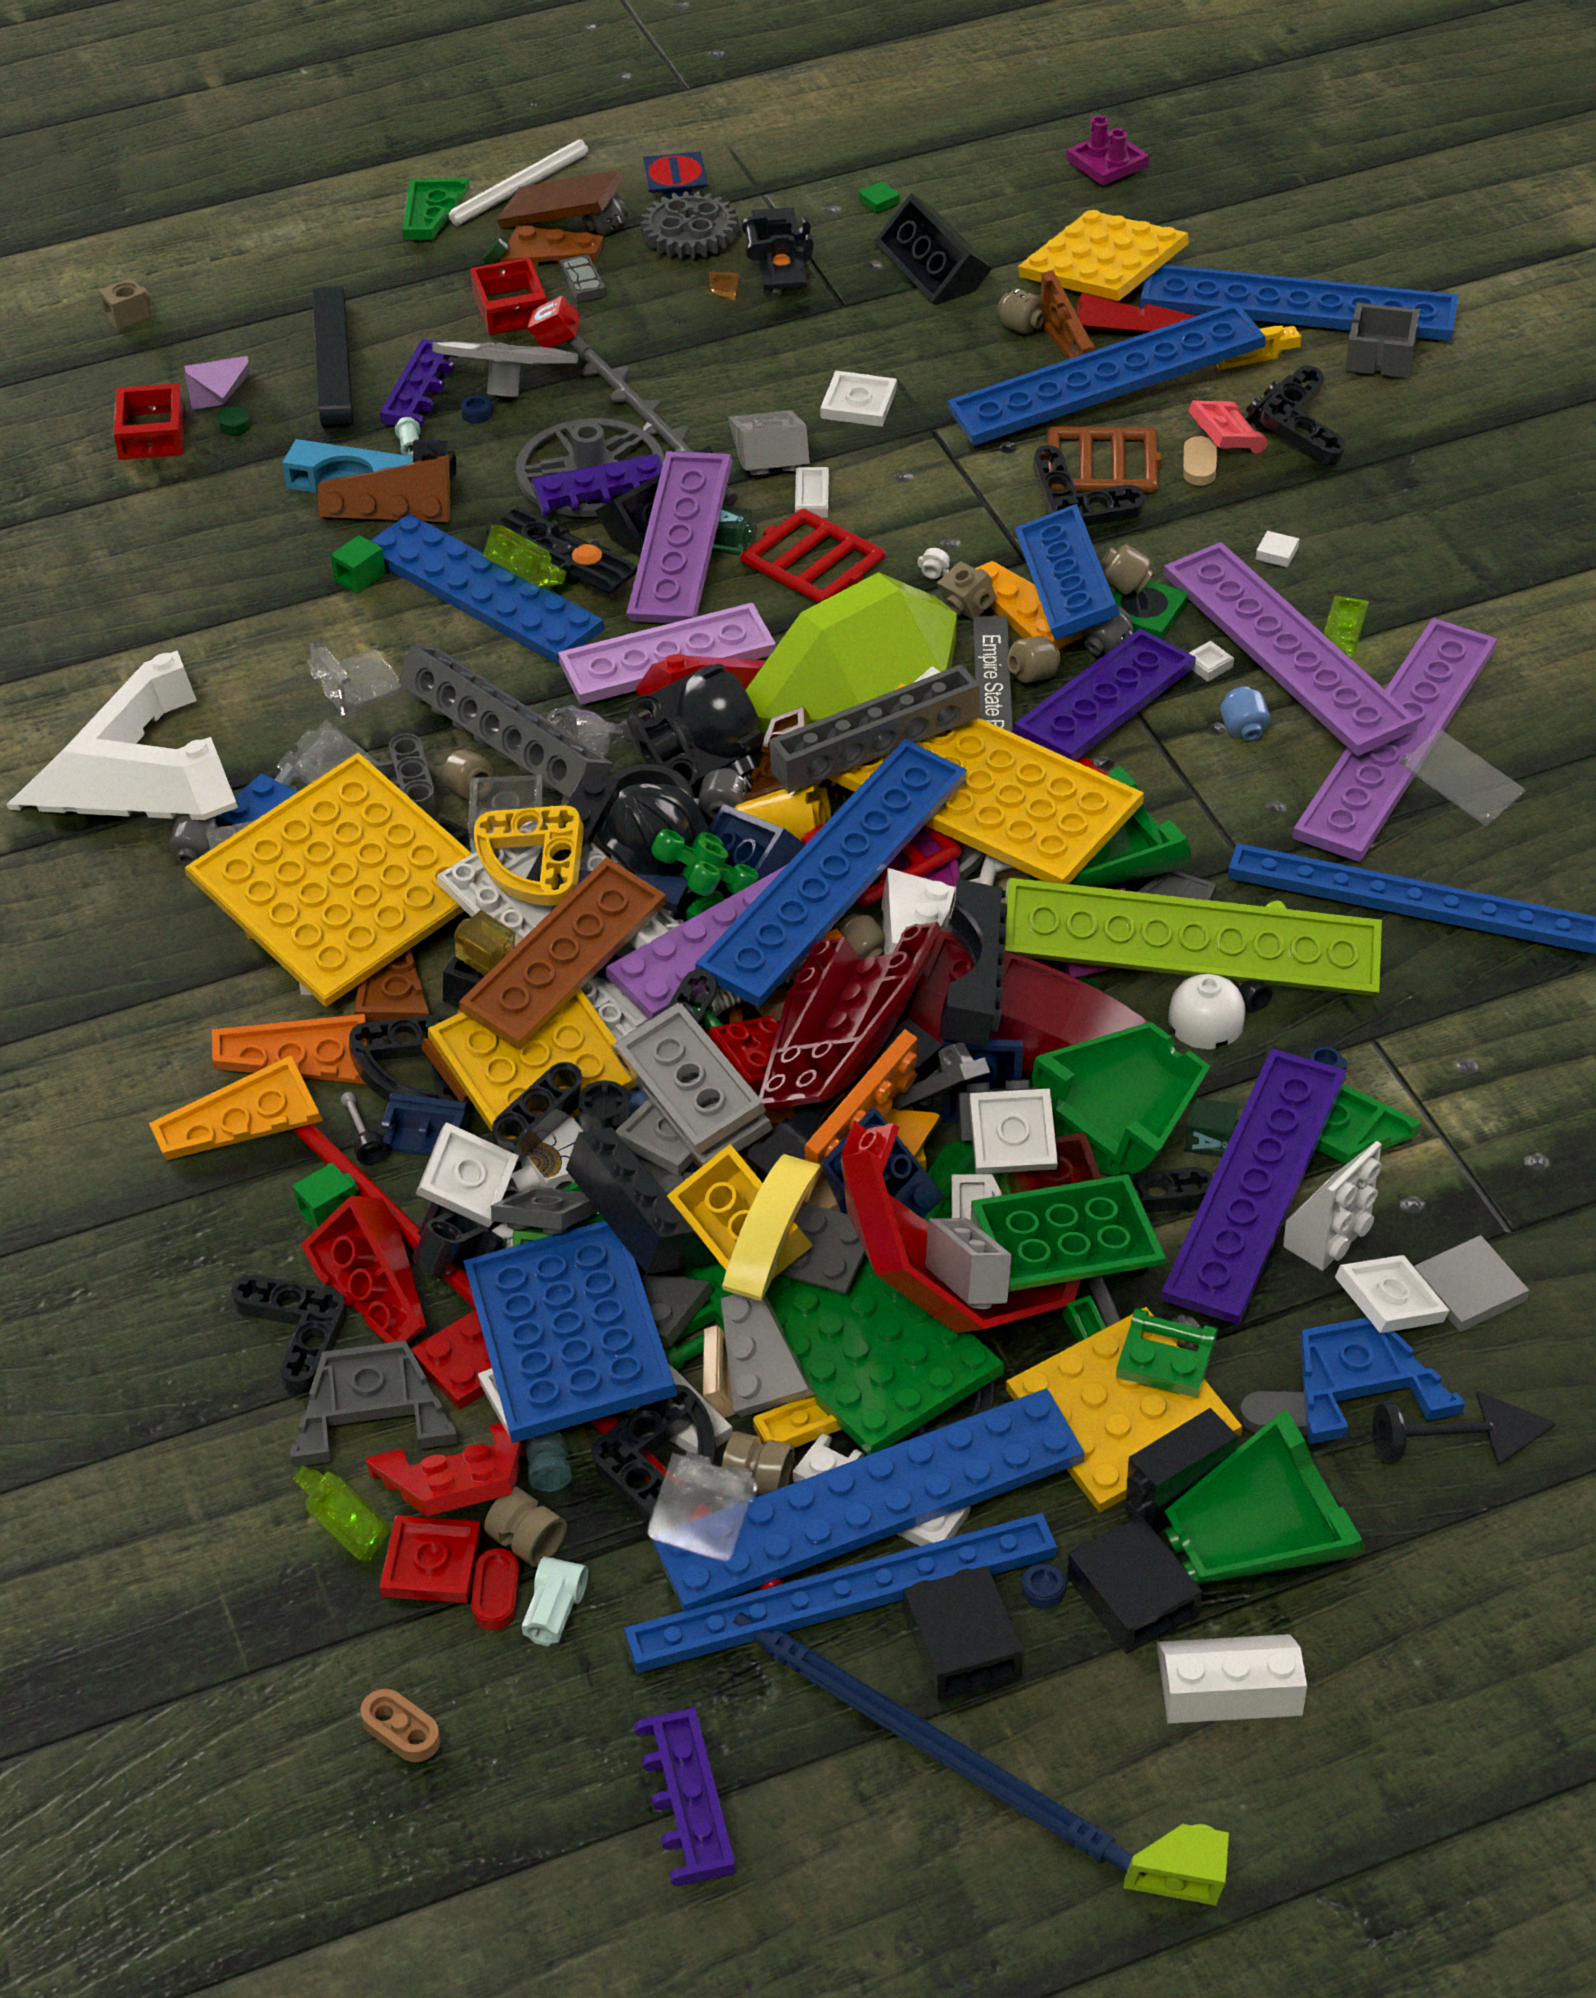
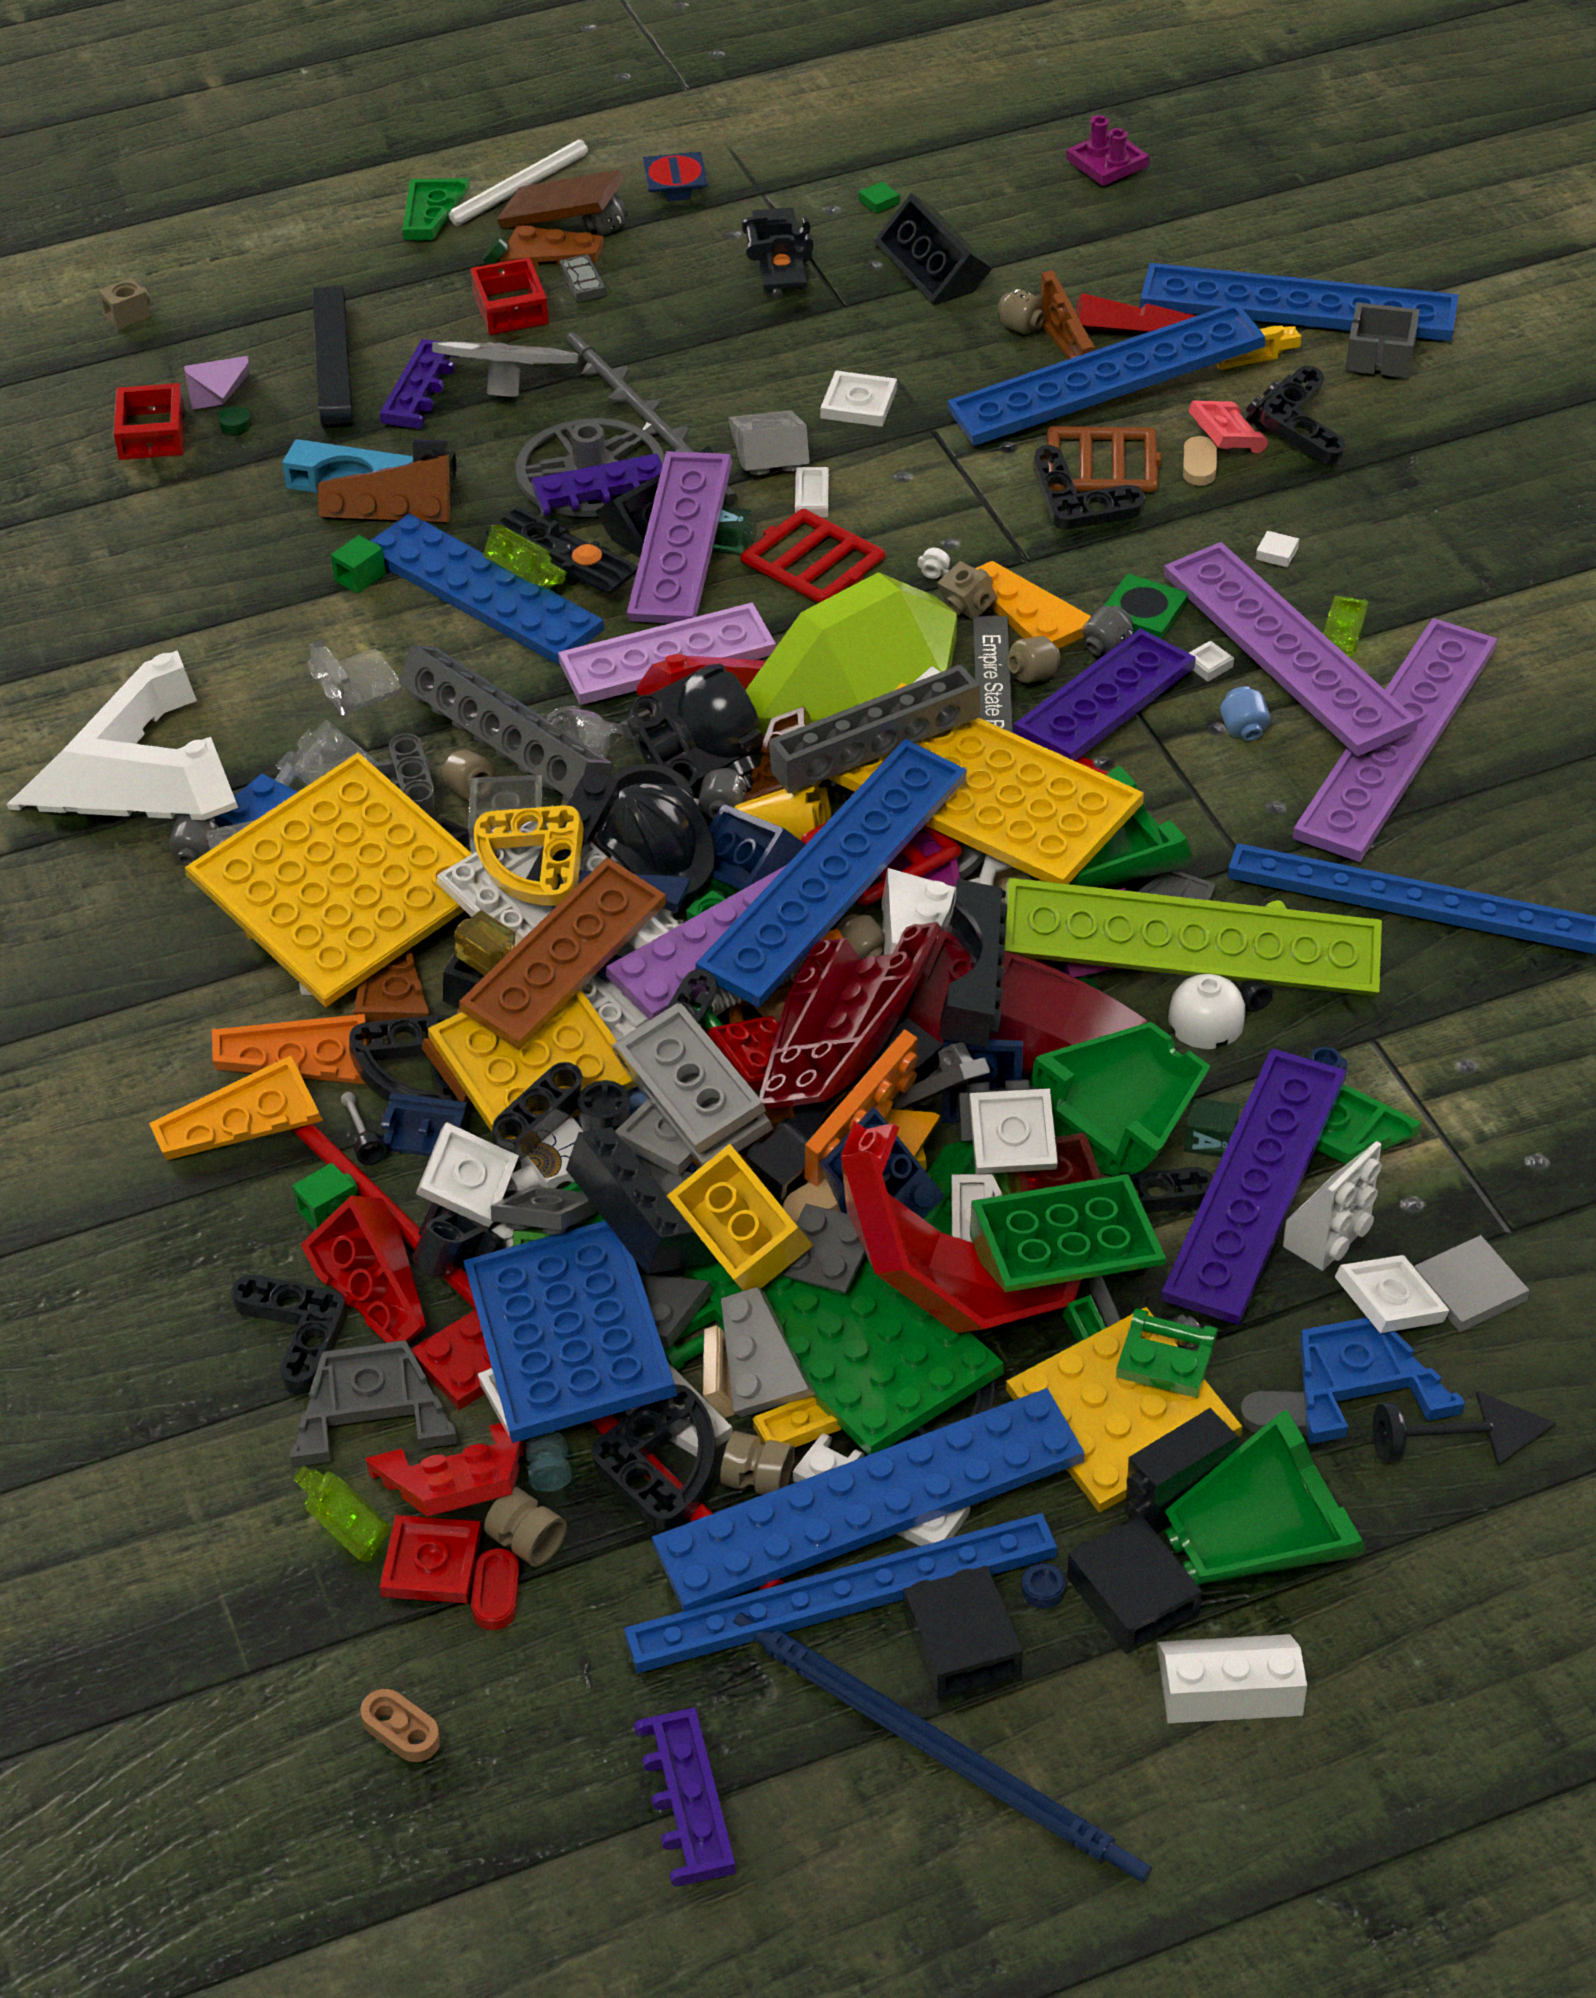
light aqua pin [395,417,421,456] -> none
dark blue tile [460,395,493,423] -> none
light aqua piece [522,1556,588,1646] -> none
red brick [527,296,580,348] -> none
dark grey gear [640,191,738,259] -> none
clear bracket [648,1452,759,1562] -> none
green gear [651,829,760,896] -> none
clear orange tile [708,272,739,300] -> none
light yellow slope [722,1154,822,1302] -> none
light grey brick [925,1218,1012,1309] -> none
blue plate [1014,504,1120,640] -> none
yellow plate [1018,210,1189,301] -> none
dark tan head [1100,544,1153,595] -> none
lime slope [1123,1824,1229,1906] -> none
clear piece [1400,728,1526,827] -> none

